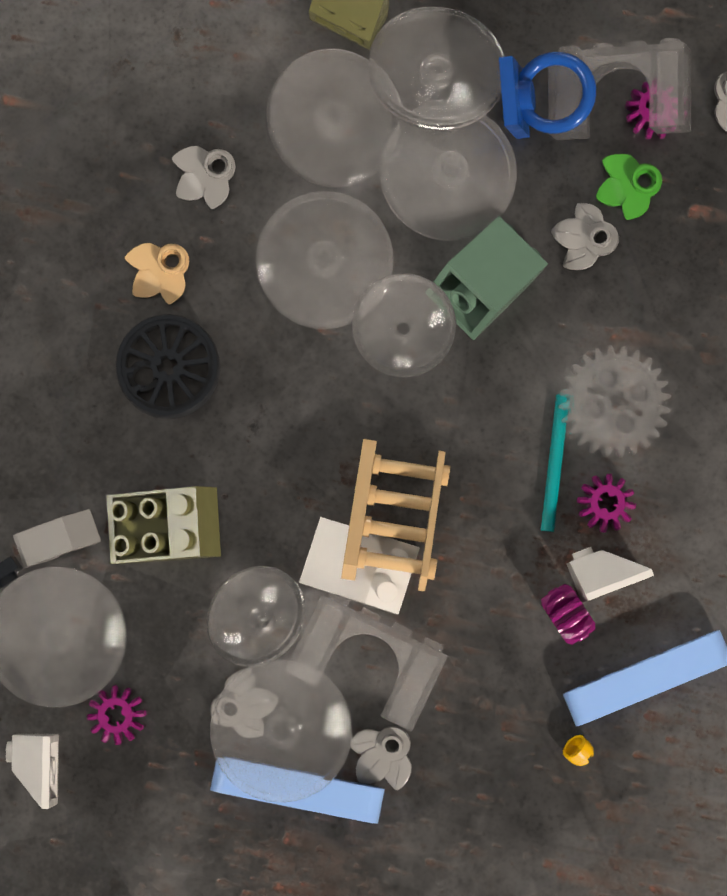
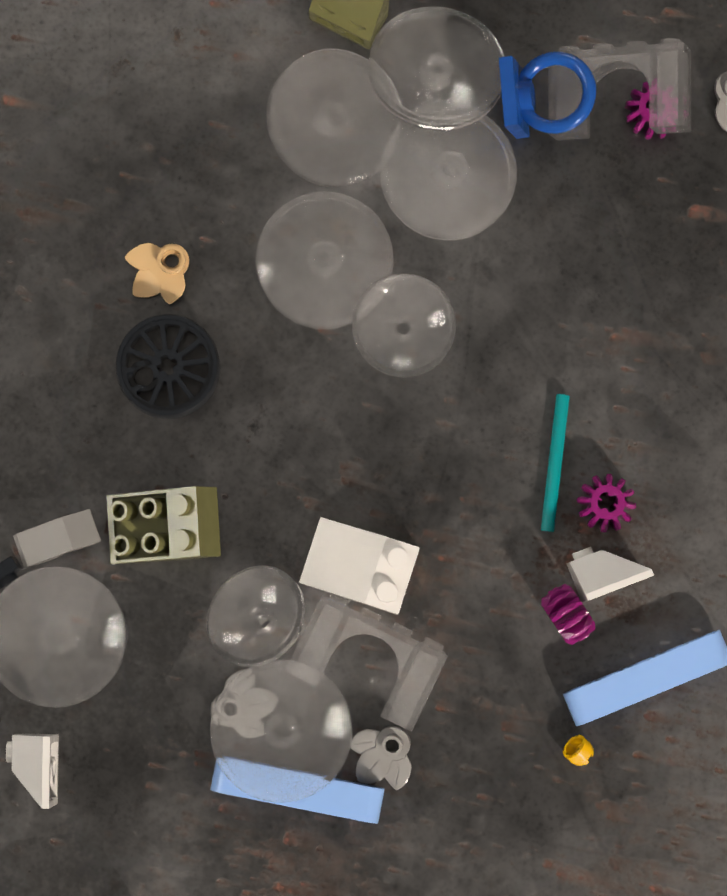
magenta gear [86,685,147,745] -> none
light grey plate [172,146,236,209] -> none
tan fence [341,439,450,592] -> none
sand green slope [425,216,548,341] -> none
light grey plate [551,203,619,270] -> none
clear gear [558,345,671,458] -> none
bright green plate [596,154,662,220] -> none

